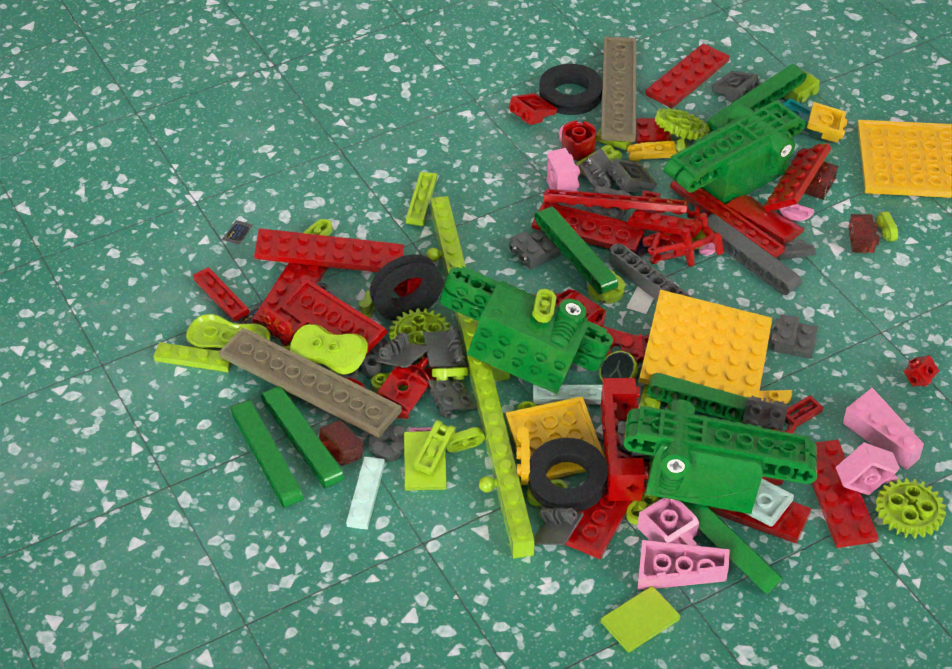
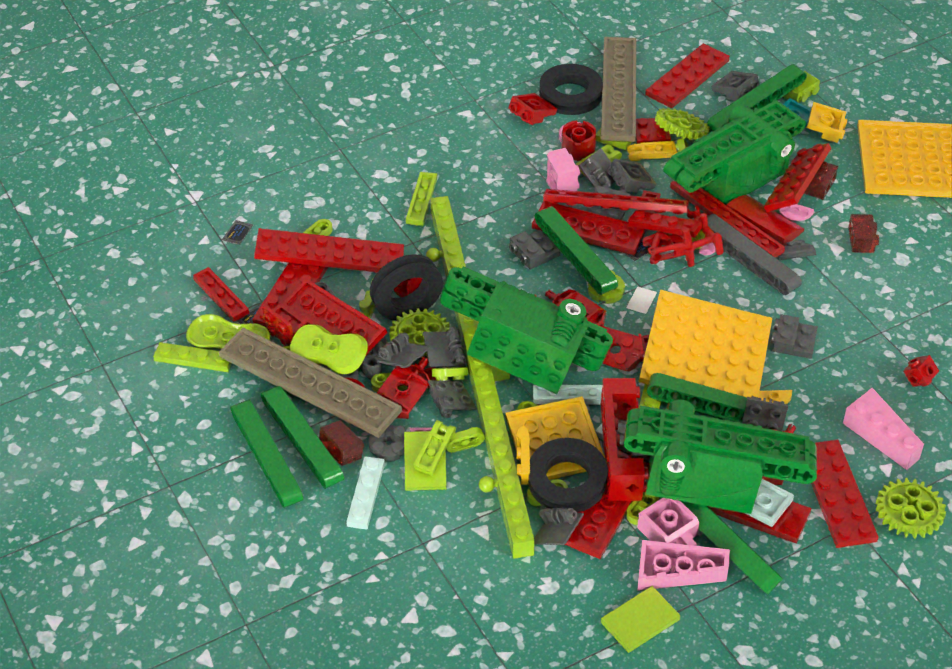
lime plate [532,289,556,323] -> none
black tile [599,351,638,381] -> none
dark grey beam [609,244,693,301] -> none
red tile [785,395,824,428] -> none
bright pink hinge [836,443,900,495] -> none
lime plate [876,211,898,242] -> none

